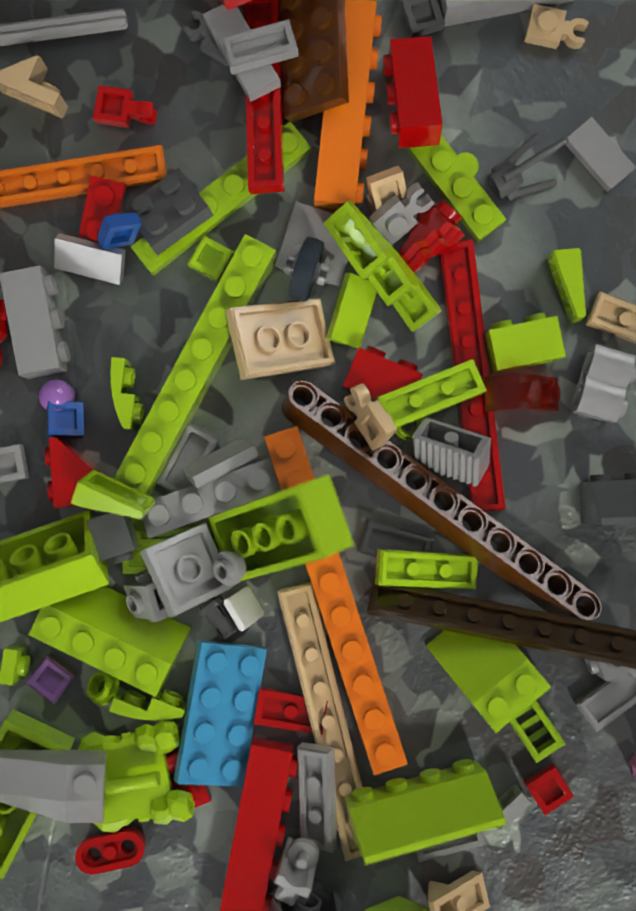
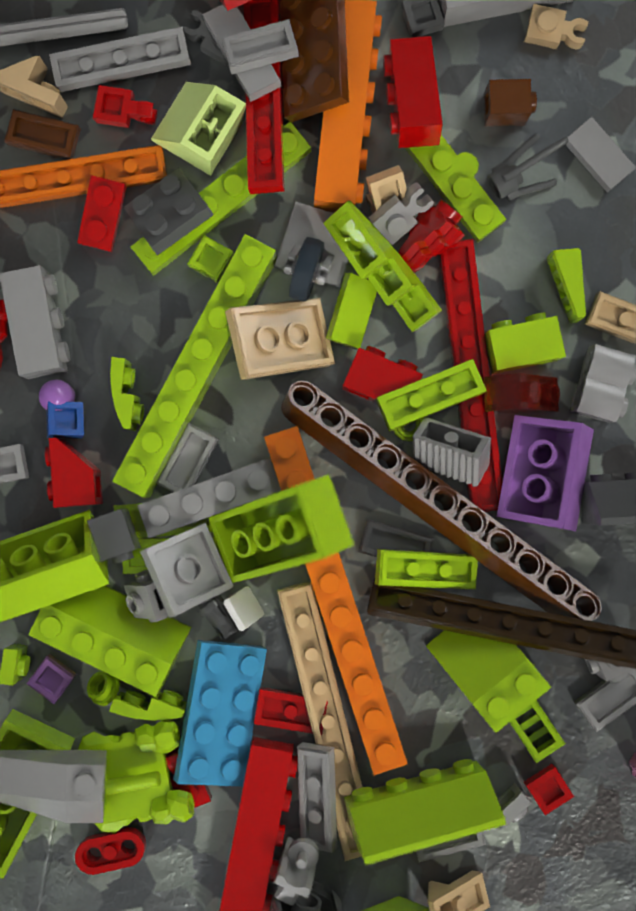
light grey tile [54,233,126,285] -> none
lime slope [71,470,156,519] -> none
blue plate [97,212,142,249] -> none
light grey tile [182,438,258,488] -> none
light grey plate [213,551,246,586] -> none
tan plate [343,383,397,450] -> none
none -> reddish brown tile [4,109,81,160]
none -> light grey plate [49,26,191,92]
none -> yellowish green slope [151,82,246,176]
none -> reddish brown brick [484,79,537,126]
none -> medium lavender slope [497,415,594,532]

